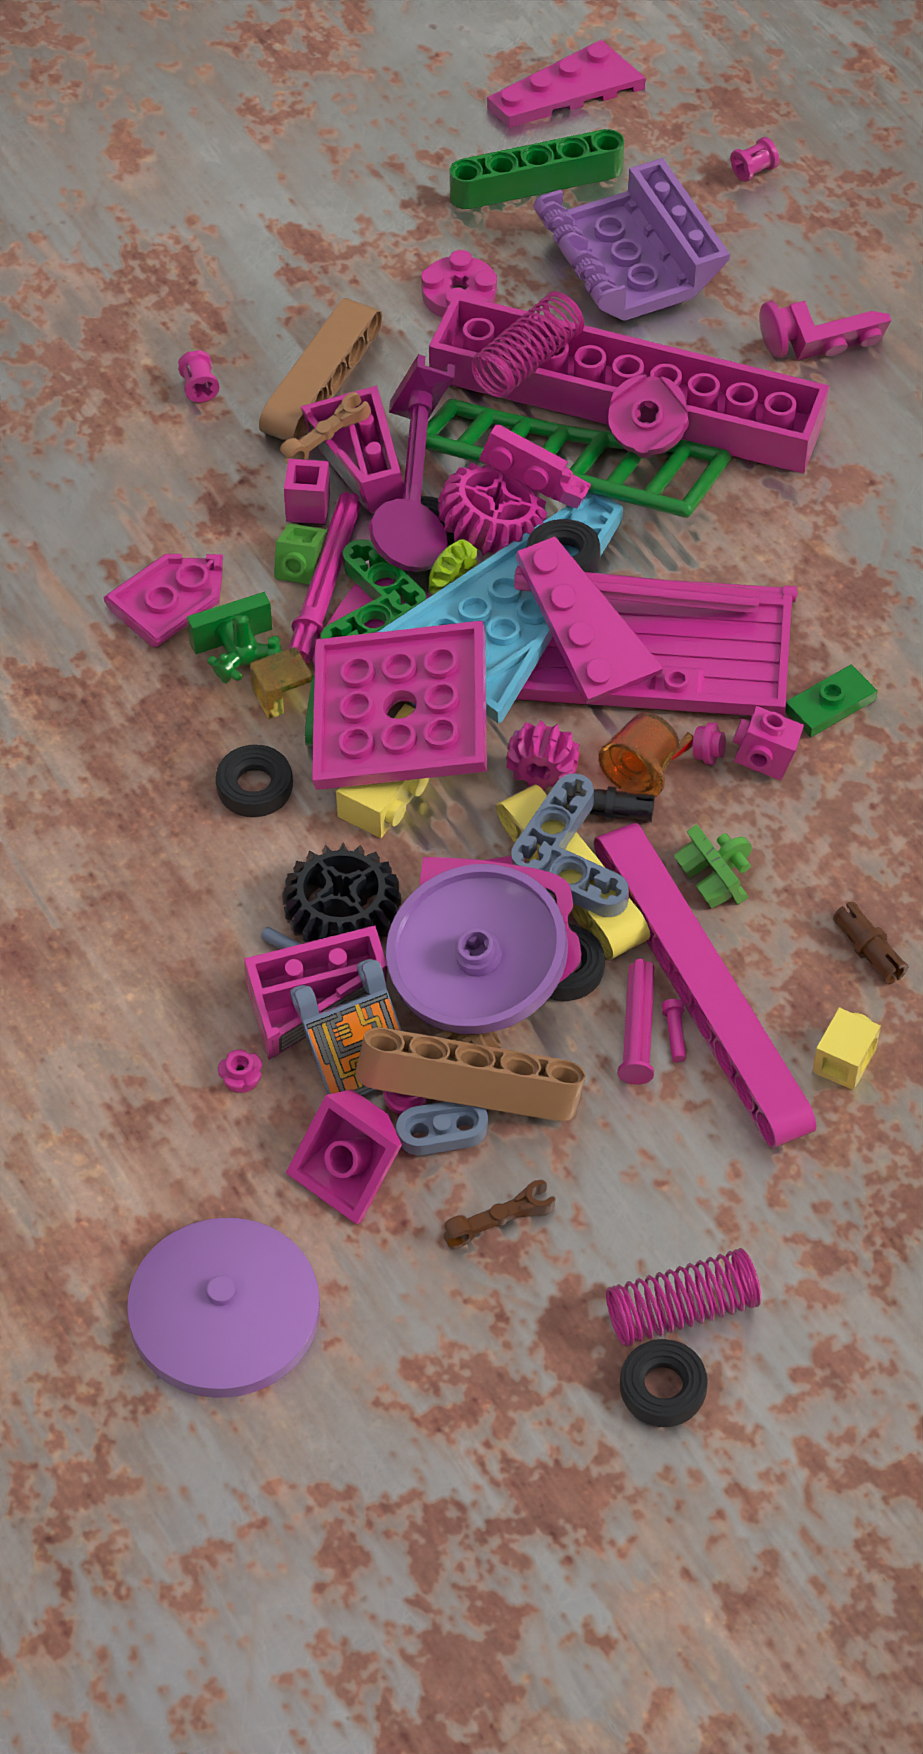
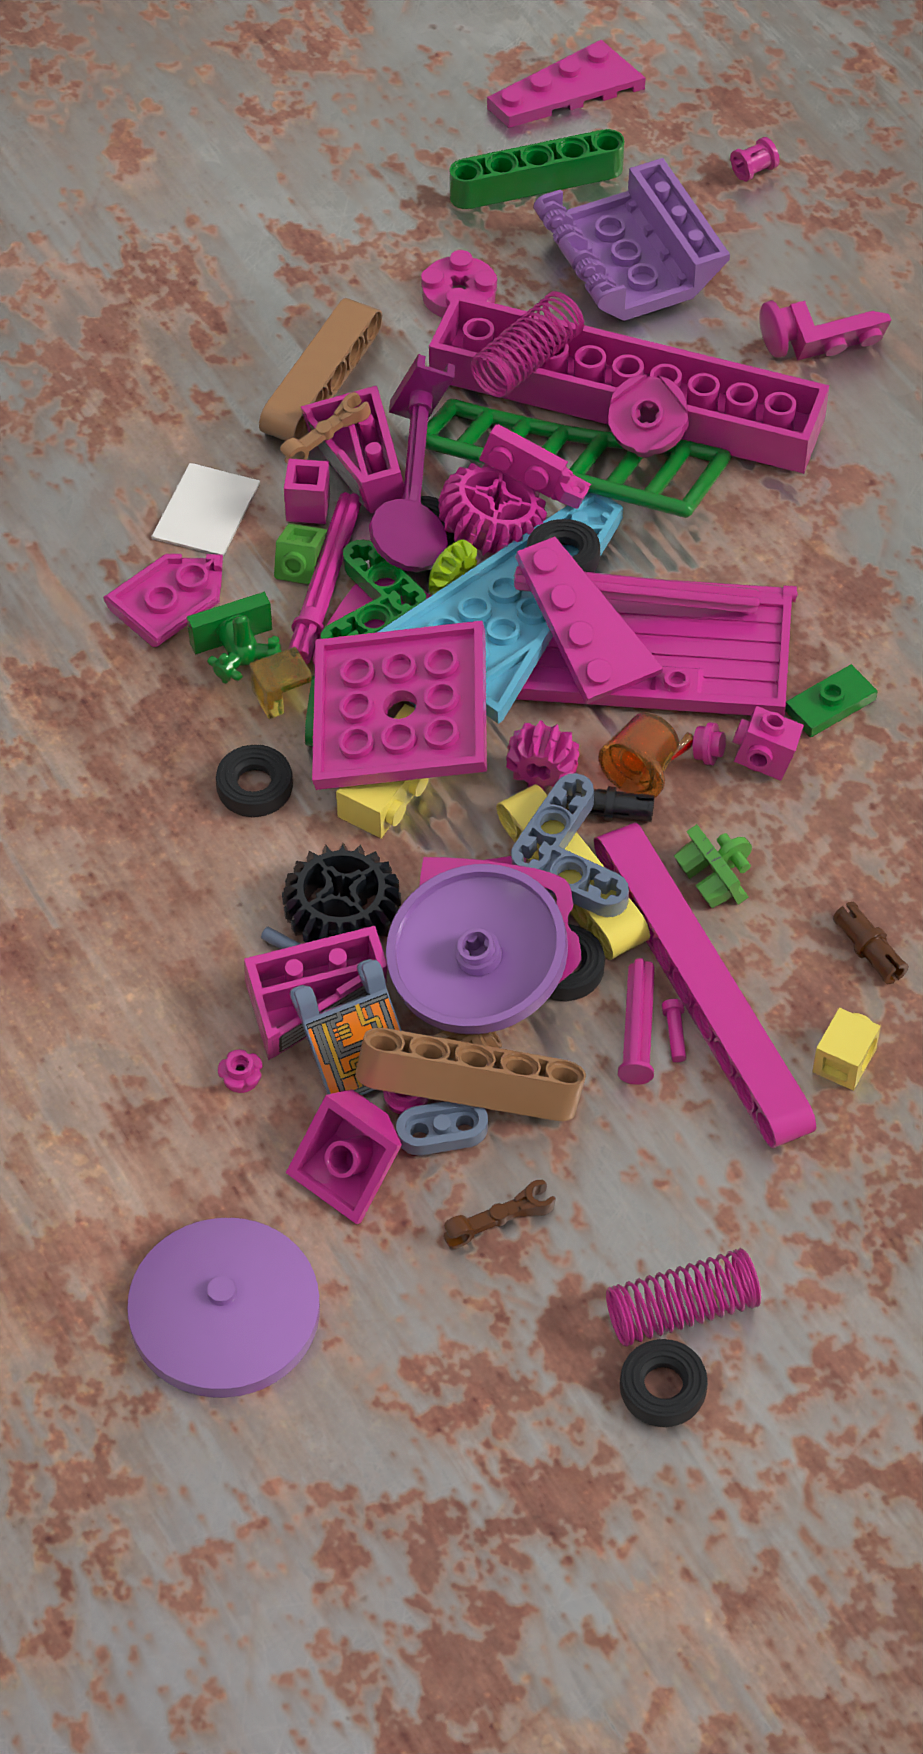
dark pink bush [178,350,220,403] -> none
none -> white window [151,463,260,557]

